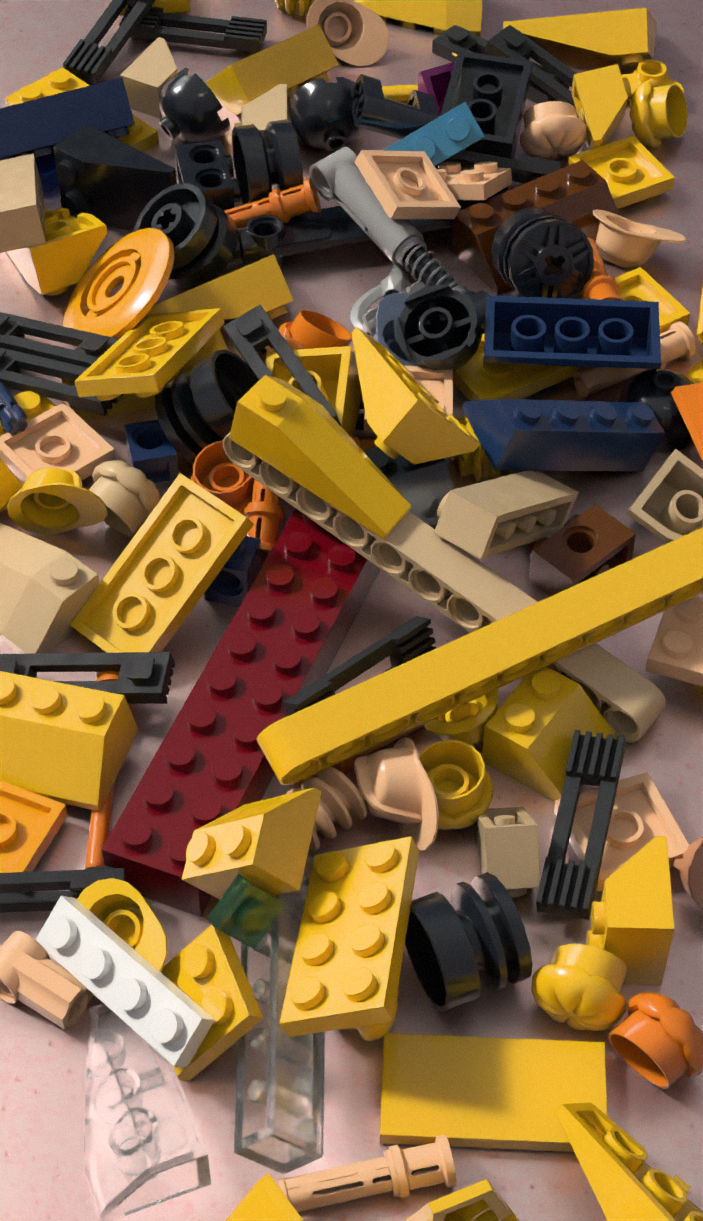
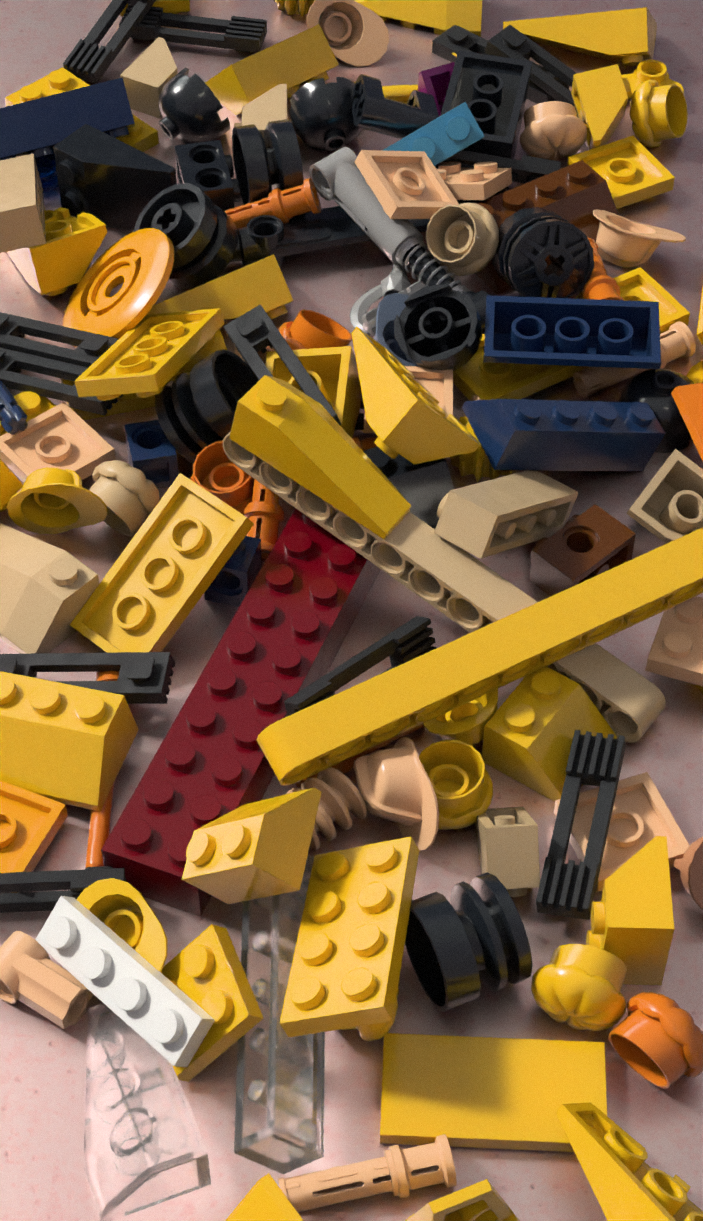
clear green plate [207,874,286,949] -> none
none -> tan piece [426,203,499,276]

